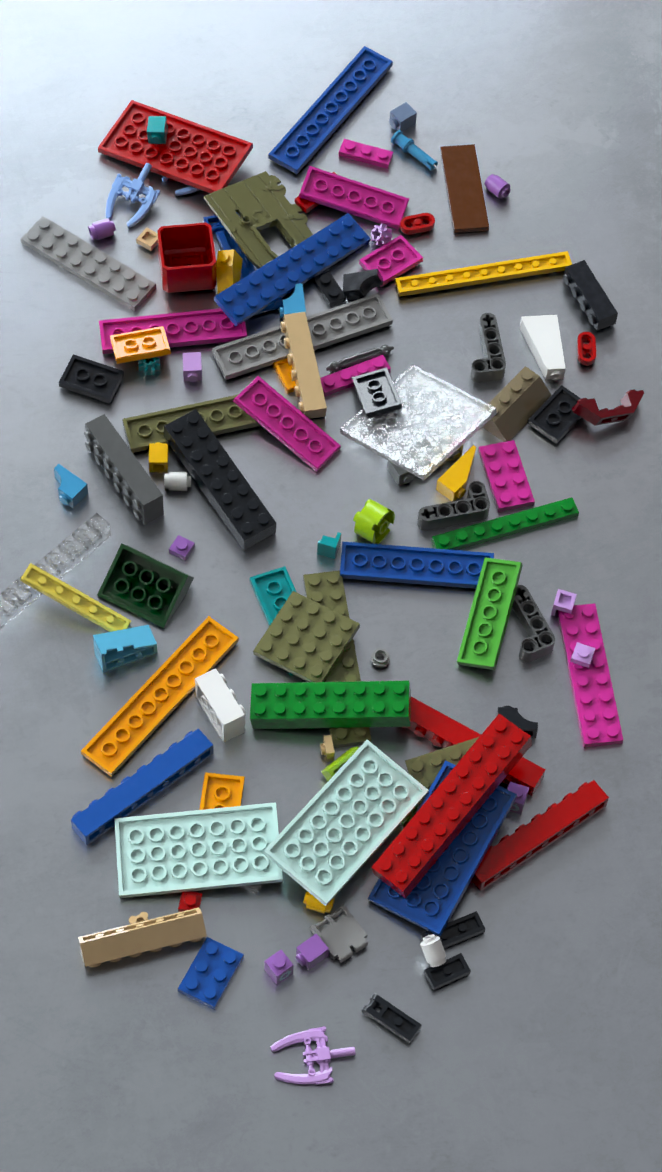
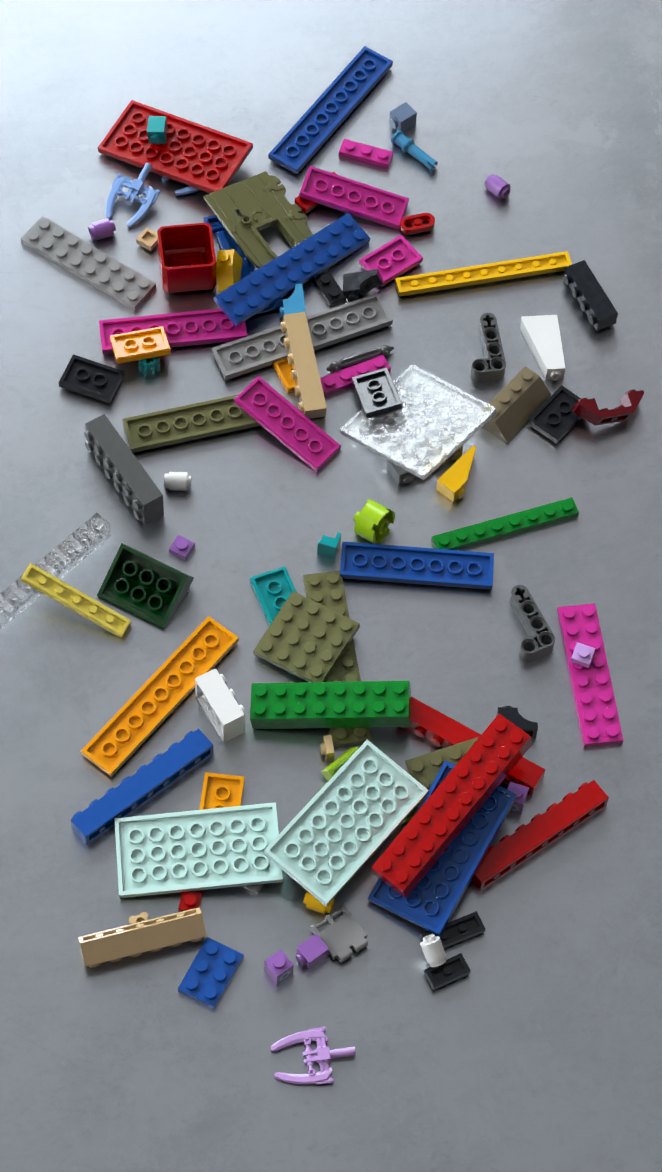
dark azure arch [54,464,88,508] -> none
medium azure wedge [93,625,158,673] -> none
yellow brick [149,442,168,473] -> none
black brick [164,409,276,551] -> none
lavender brick [183,352,202,382] -> none
black plate [361,994,422,1044] -> none
lavender gear [370,224,392,246] -> none
light grey plate [371,648,390,668] -> none
dark grey beam [417,481,490,531] -> none
reddish brown tile [440,144,489,233] -> none
bright green plate [457,557,523,670] -> none
dark pink plate [478,440,535,512] -> none
lavender panel [551,589,577,616] -> none
red plate [577,332,596,366] -> none

